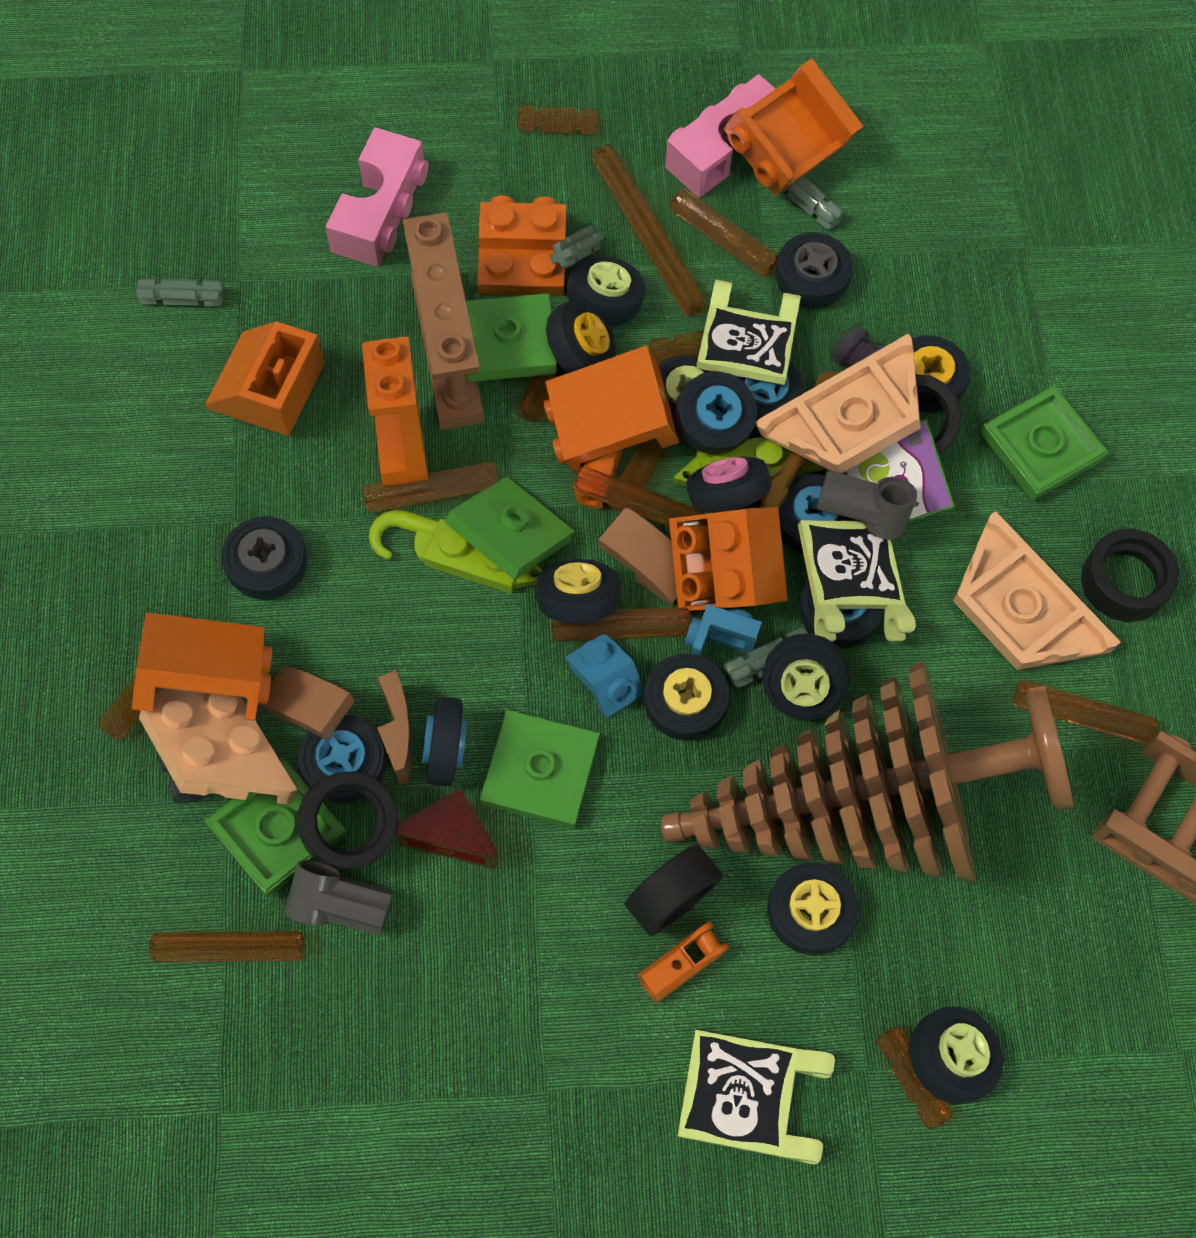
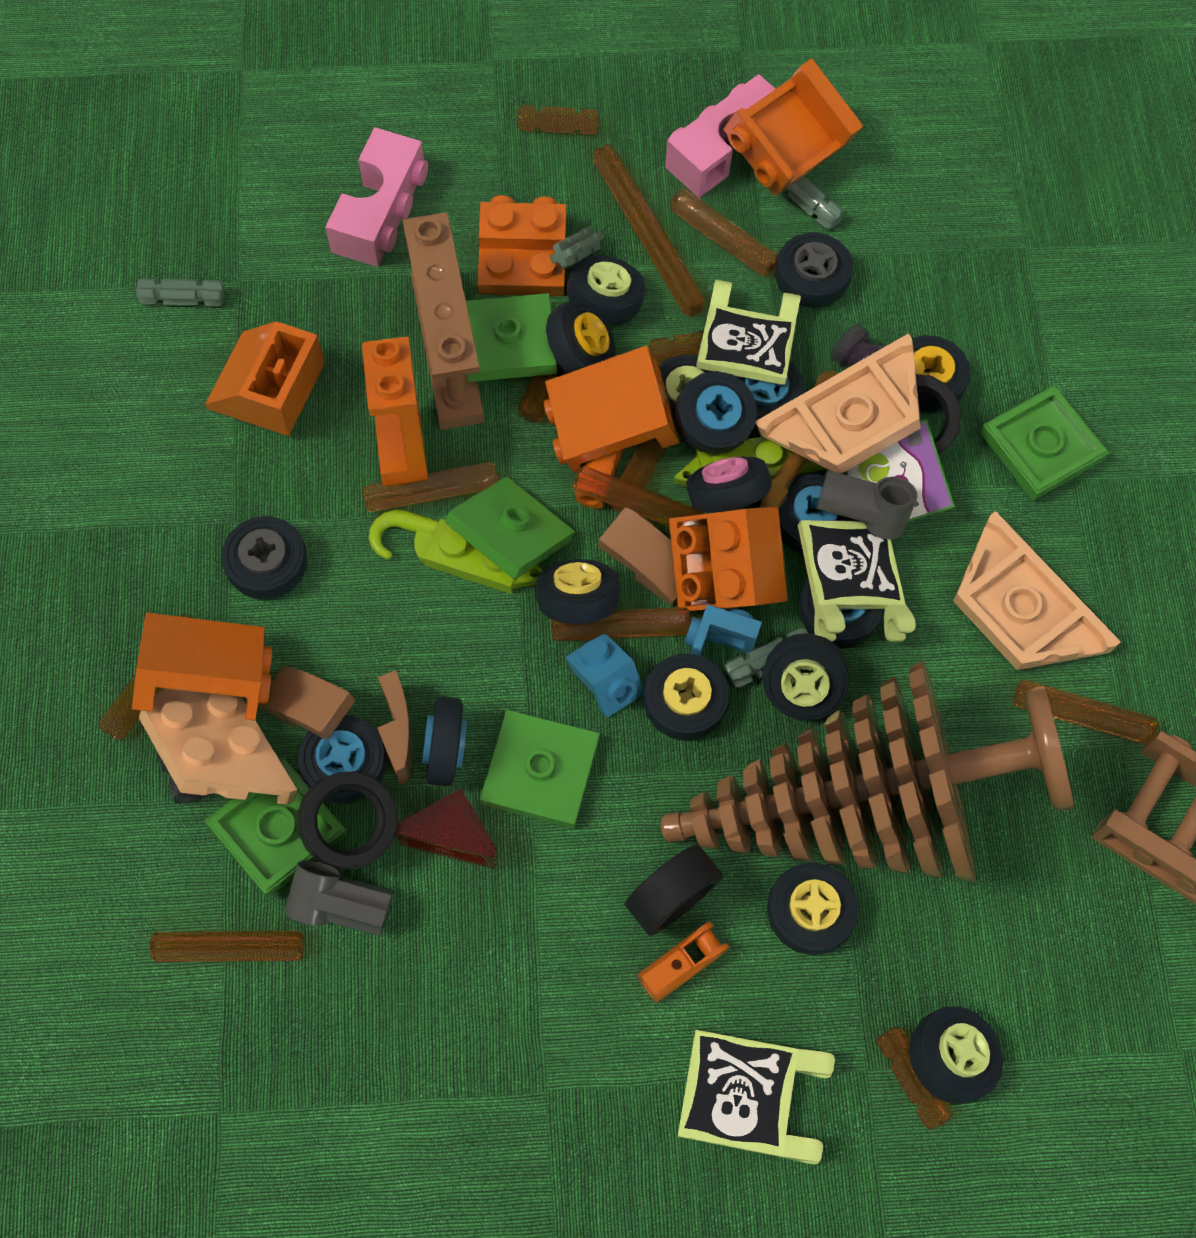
black tyre [1081,528,1179,622] -> none

